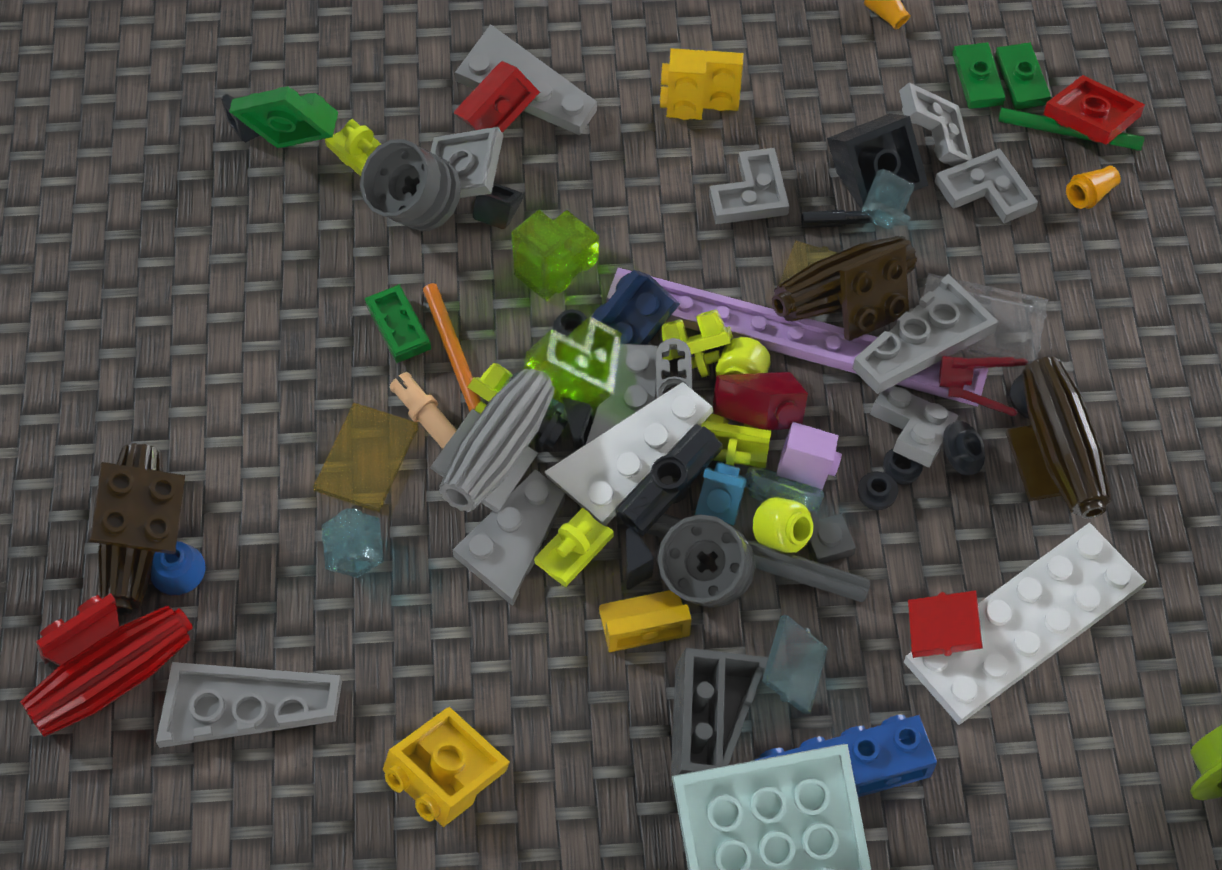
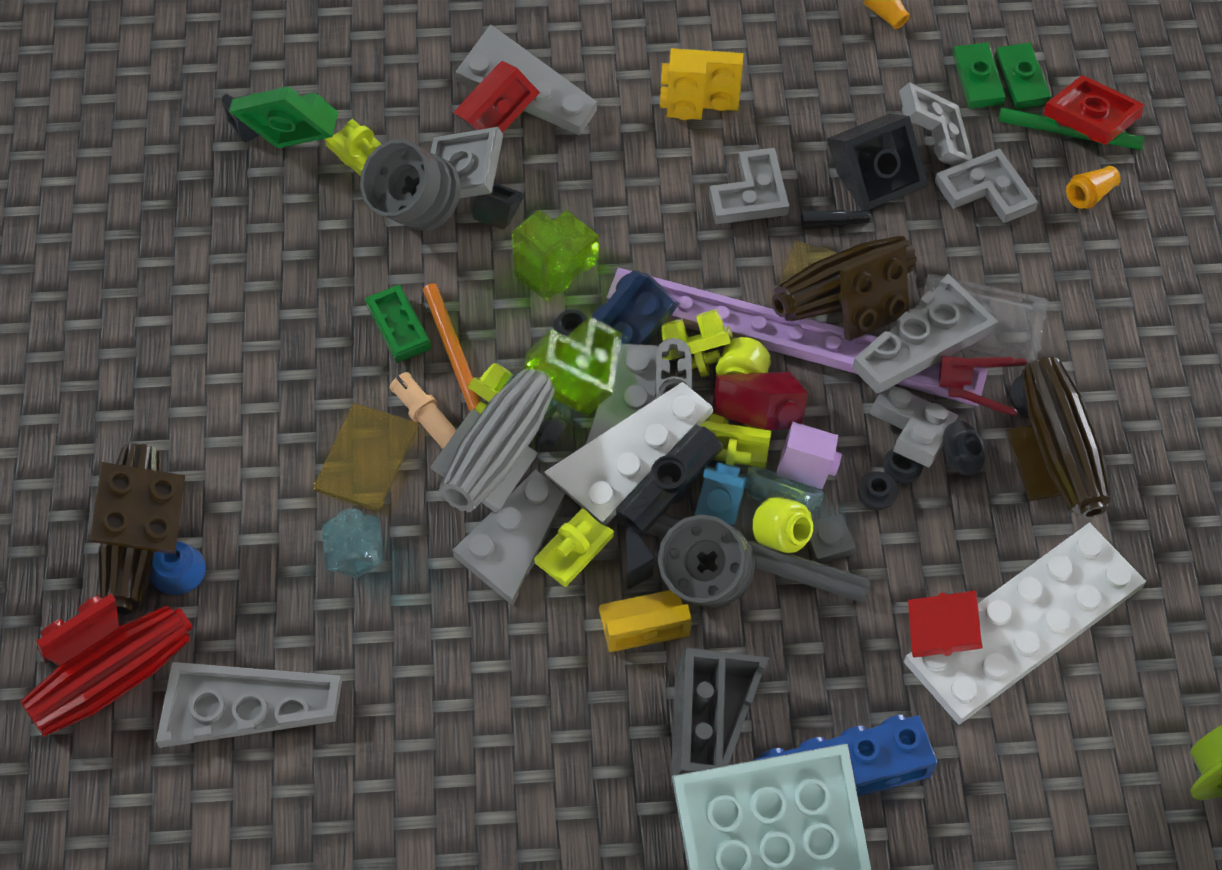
yellow plate [383,707,510,827] -> none
black slope [563,398,595,451] -> none
clear light blue piece [762,615,828,714] -> none
clear light blue bracket [862,169,915,229] -> none

